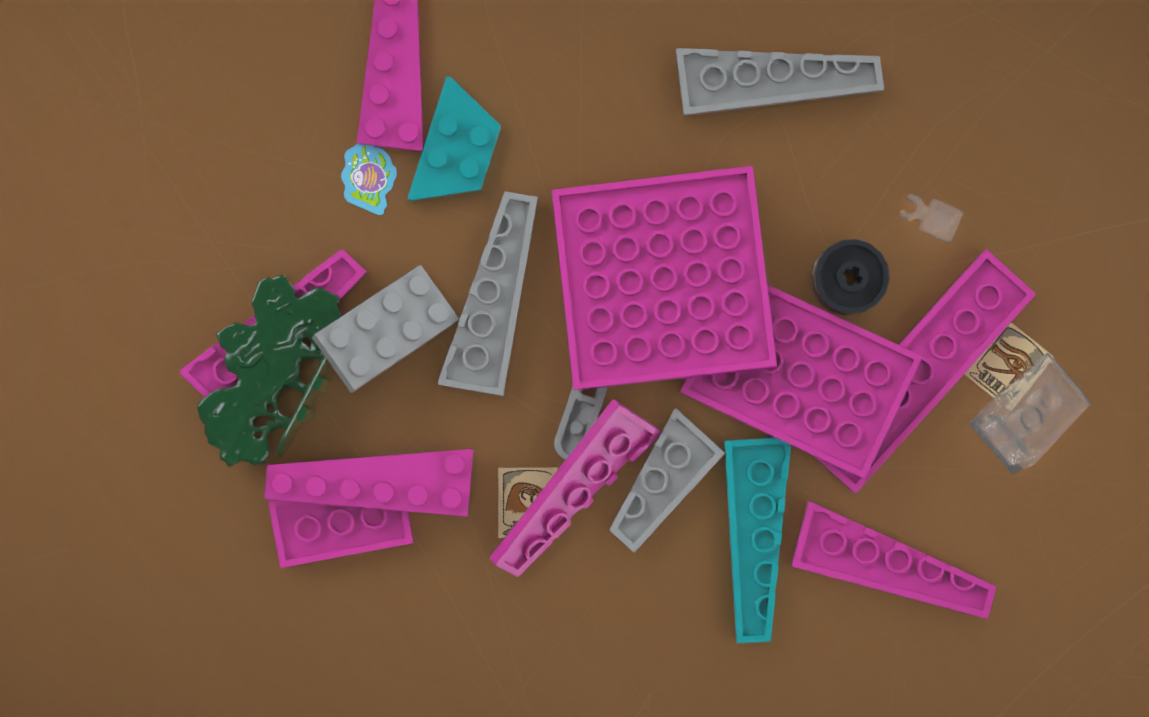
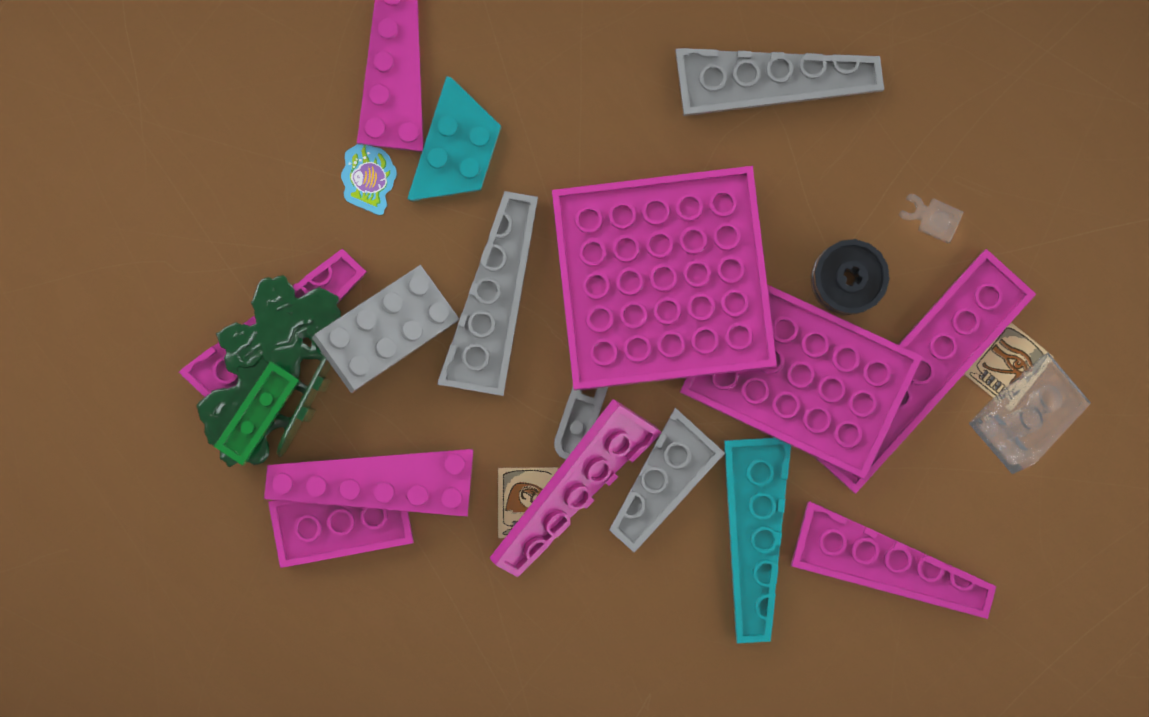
none -> green plate [214,361,301,466]

